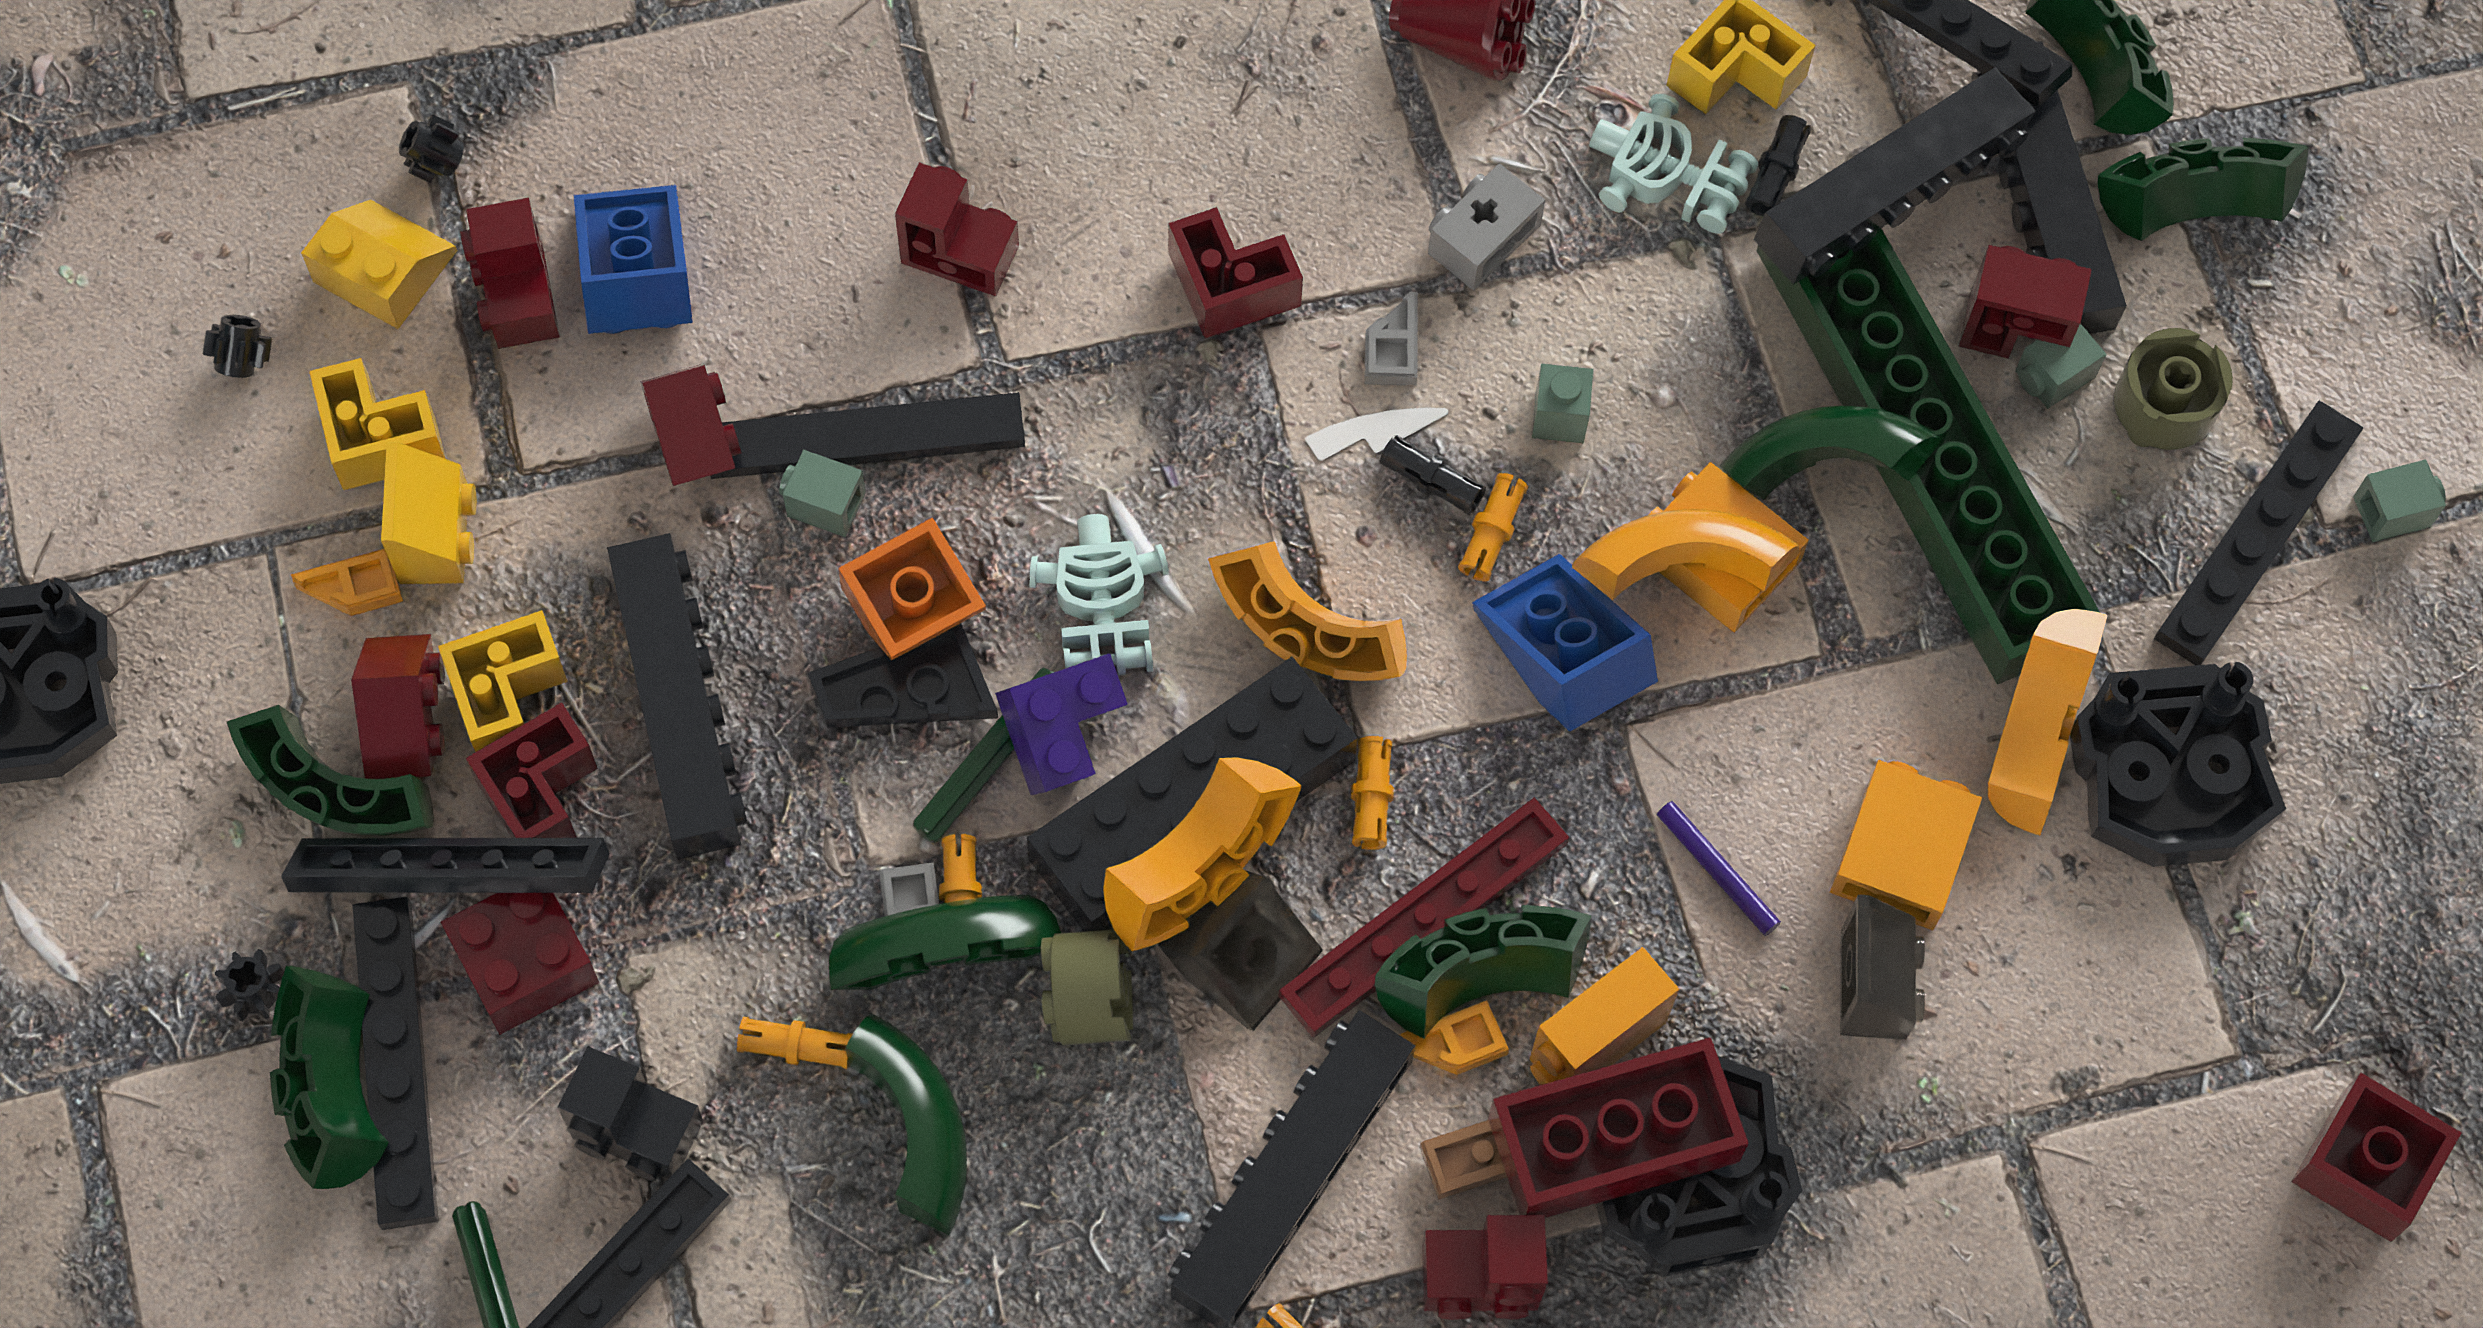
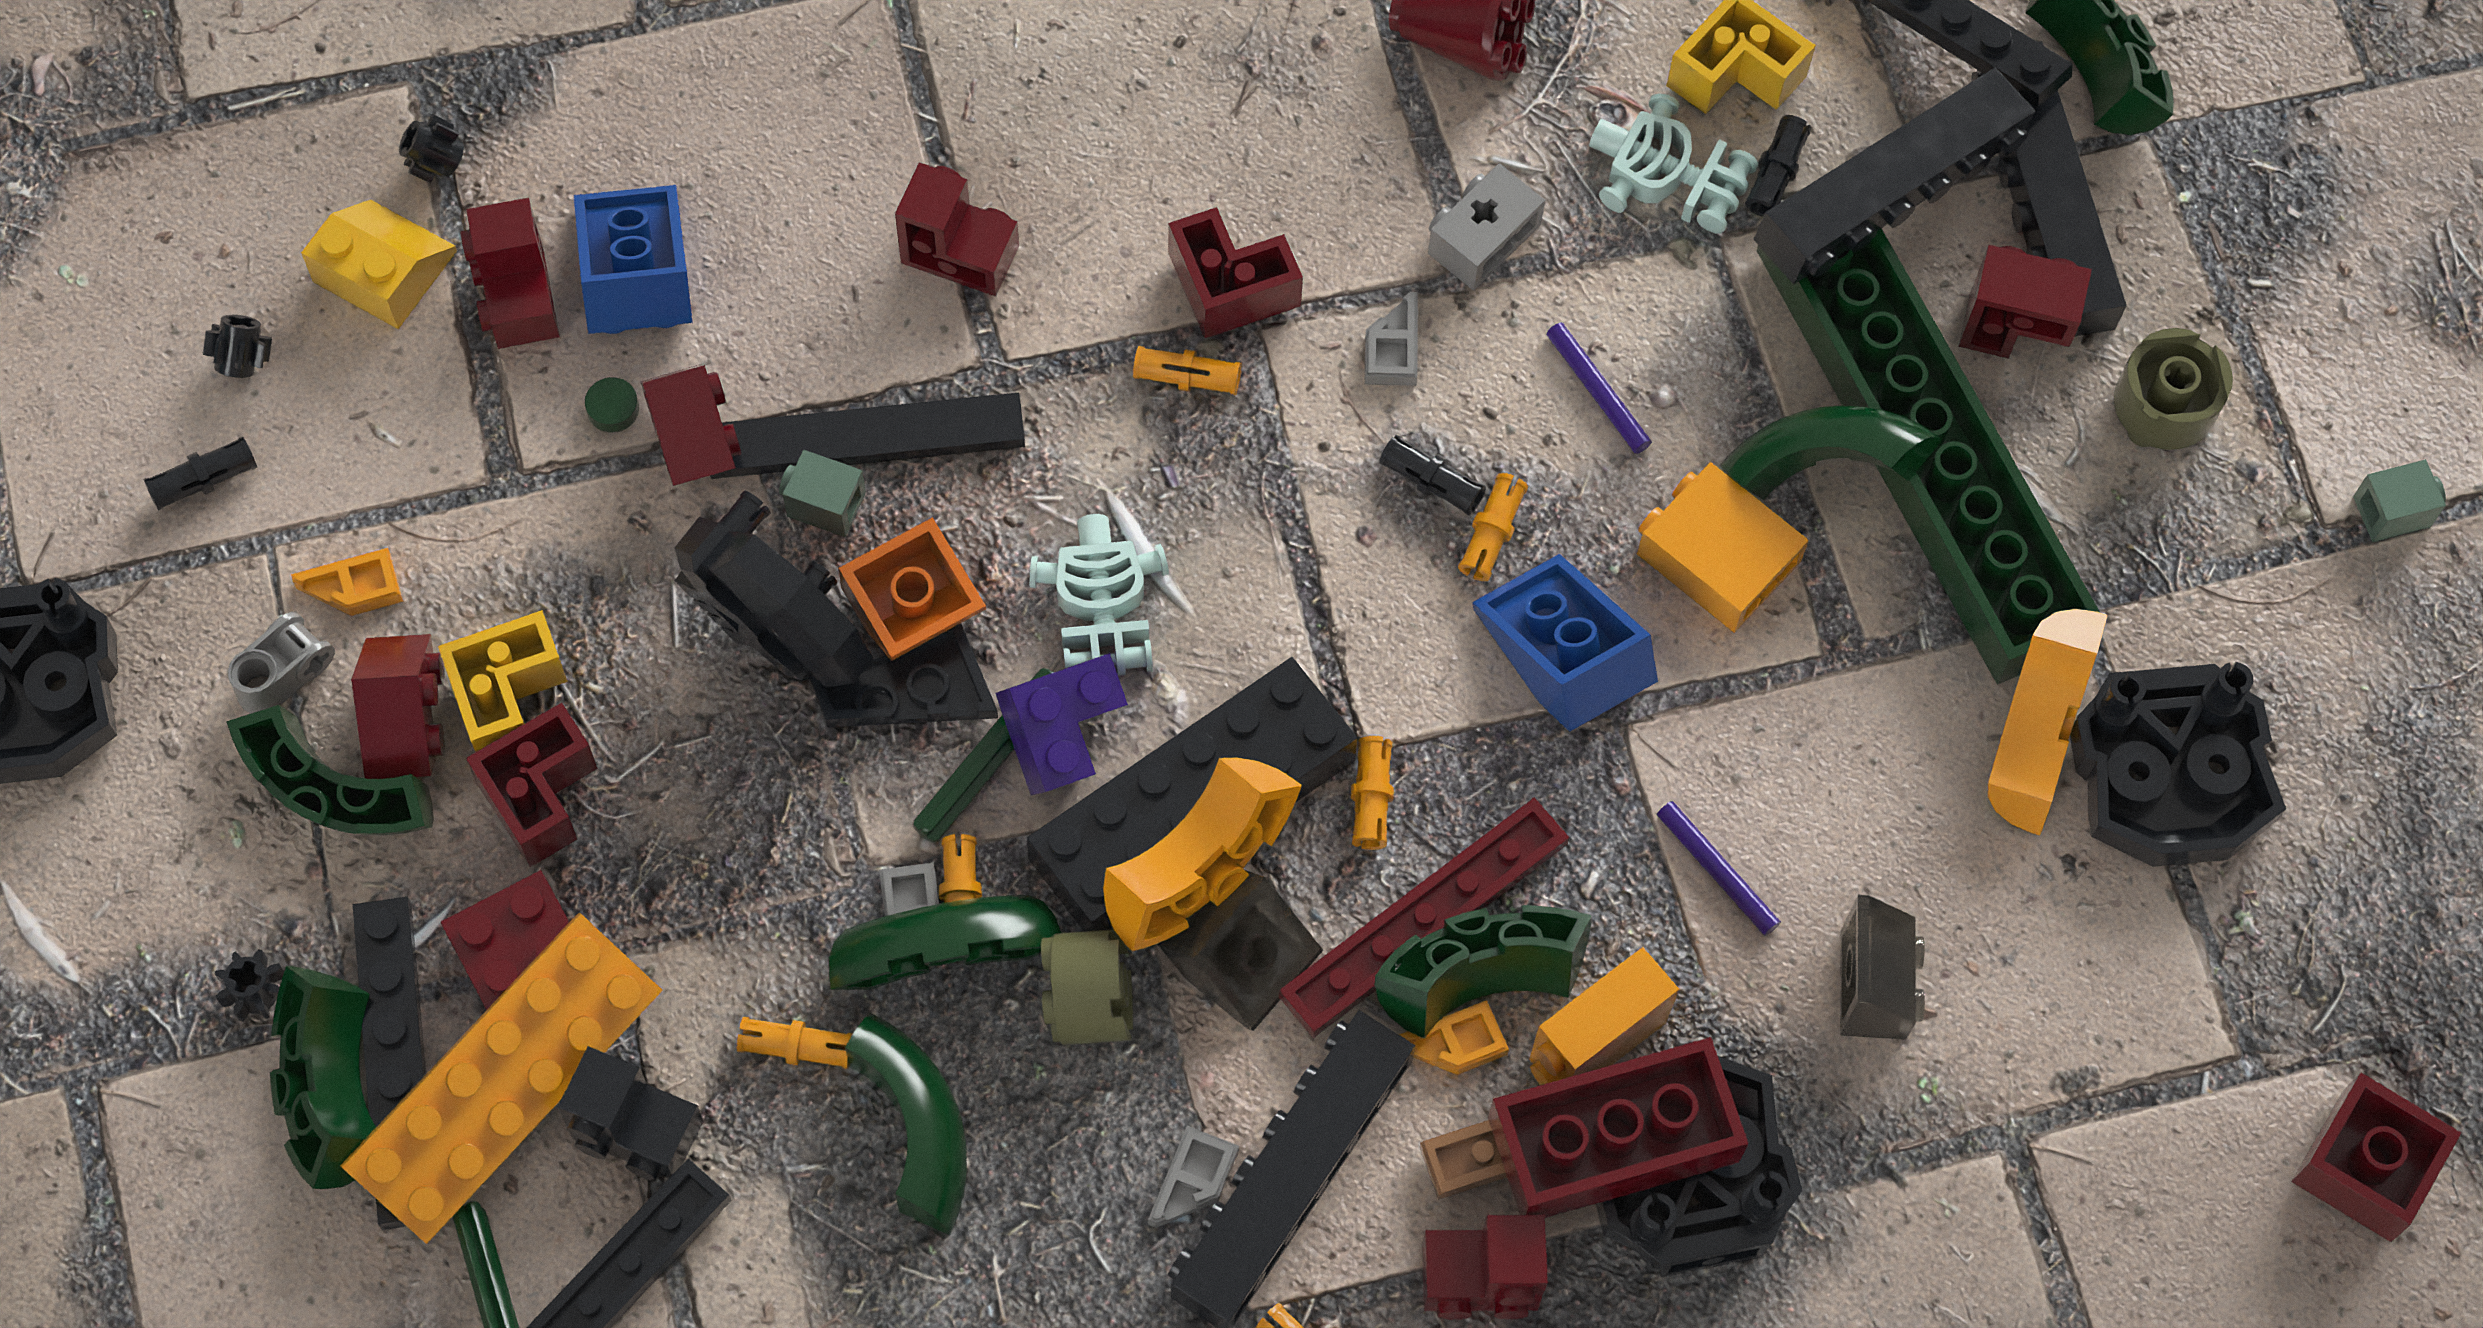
black plate [281,838,610,893] -> none
yellow brick [309,358,446,490] -> none
yellow slope [381,442,477,584] -> none
black brick [607,533,748,860] -> none
light orange brick [1208,541,1407,681] -> none
white sticker [1305,407,1448,461] -> none
sand green brick [1532,363,1594,443] -> none
light orange brick [1572,509,1799,600] -> none
light orange brick [1829,760,1982,931] -> none
sand green brick [2015,324,2107,409] -> none
dark green brick [2097,138,2309,241] -> none
black plate [2154,400,2364,665] -> none
none -> black pin [143,436,257,511]
none -> light grey piece [228,612,335,714]
none -> light orange plate [340,913,663,1244]
none -> dark green tile [585,377,639,432]
none -> black brick [674,490,874,688]
none -> light orange pin [1133,346,1242,395]
none -> light grey tile [1148,1126,1239,1228]
none -> dark purple bar [1546,322,1652,454]

